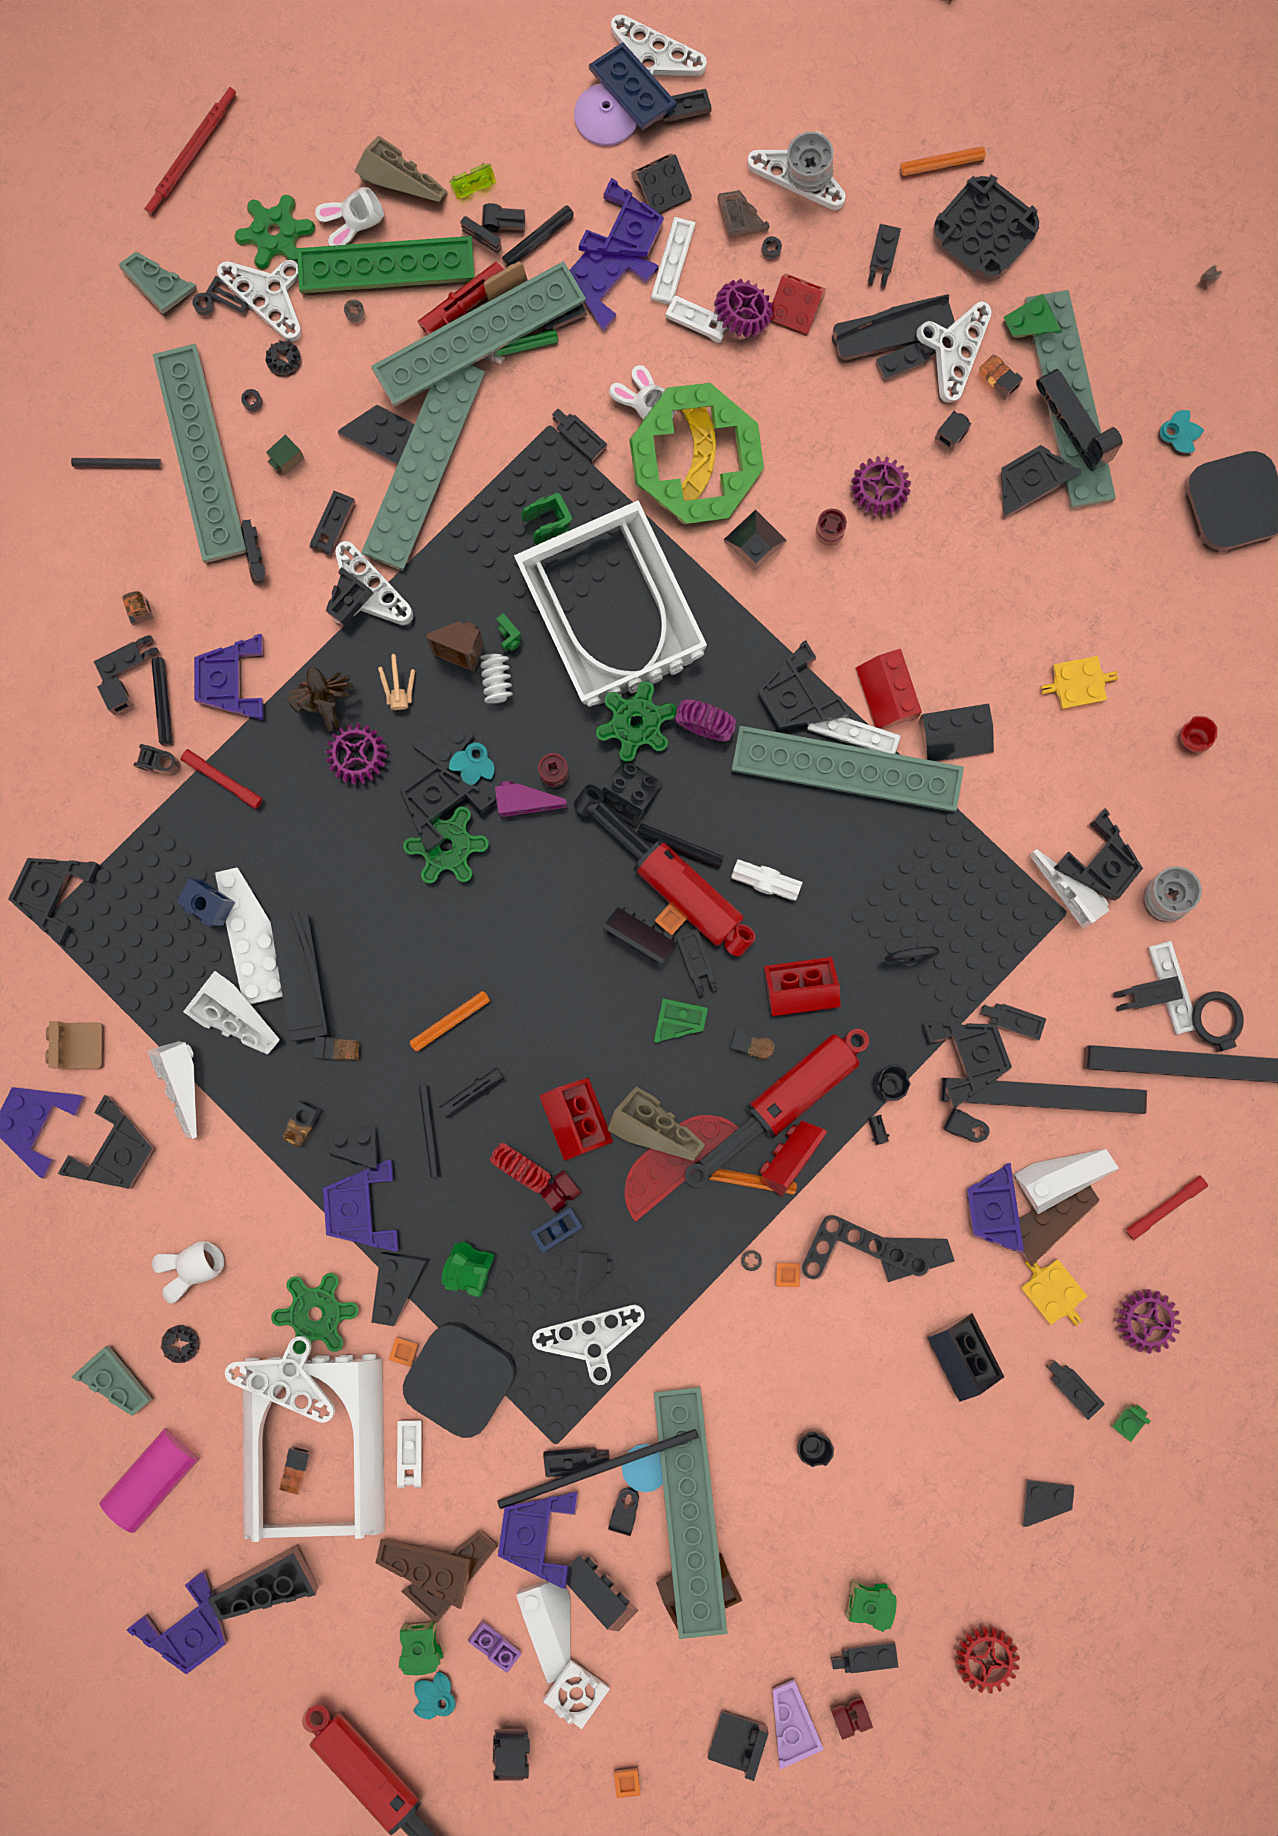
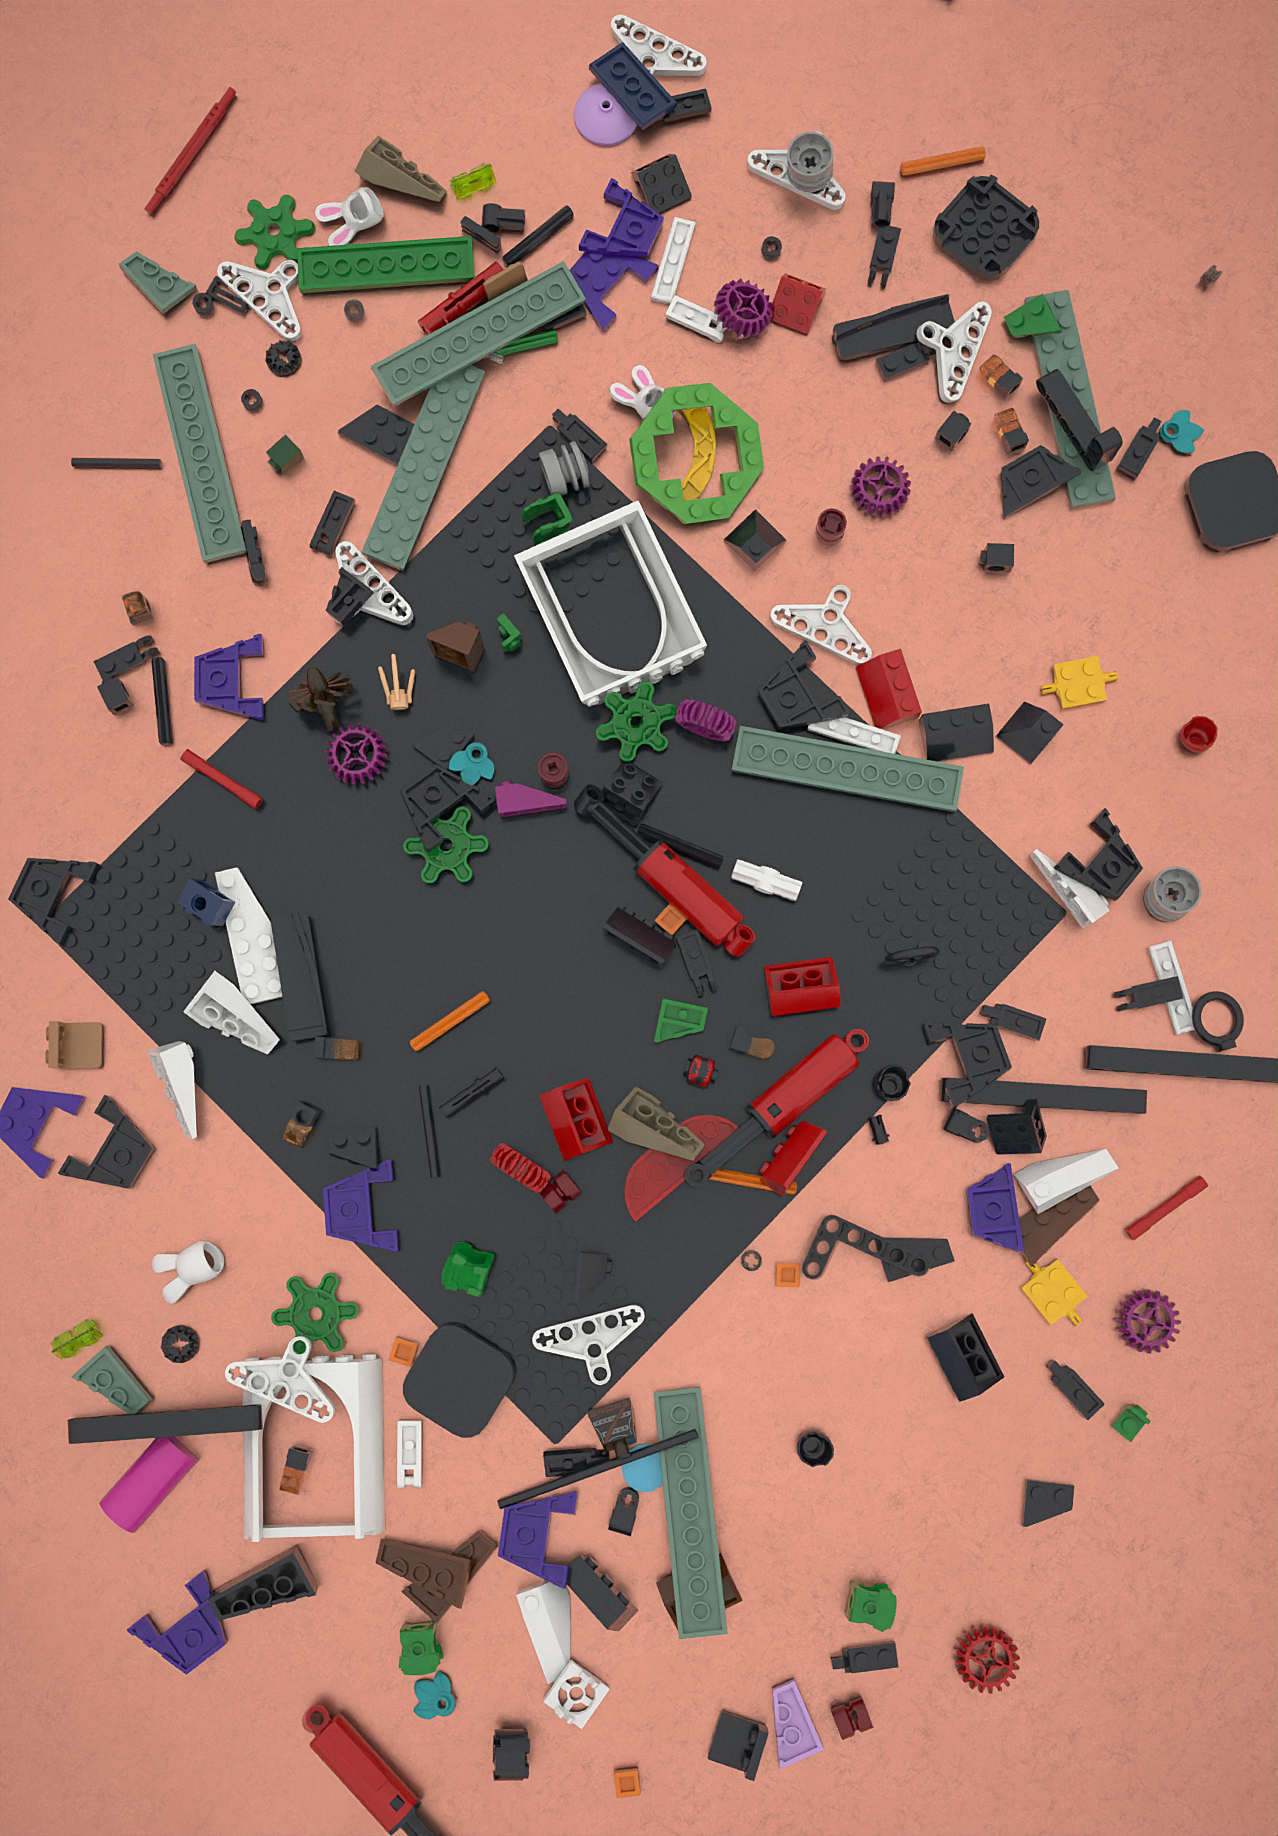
black piece [133,744,181,776] -> none
black wing [371,1252,428,1326] -> none
medium lavender slope [468,1620,522,1673] -> none
white piece [480,654,513,703] -> none
dark blue brick [531,1207,583,1253] -> none
clear smoke wing [717,190,770,238] -> none
none -> clear neon green hinge [51,1319,103,1360]
none -> black beam [67,1404,263,1444]
none -> light grey wheel [538,441,589,496]
none -> torso [587,1398,637,1460]
none -> head [683,1055,719,1088]
none -> white beam [770,585,872,665]
none -> black piece [871,181,895,227]
none -> black brick [980,543,1014,572]
none -> black bracket [986,1099,1047,1154]
none -> leg [994,408,1029,455]
none -> black slope [996,701,1064,764]
none -> black hinge [1117,417,1162,478]

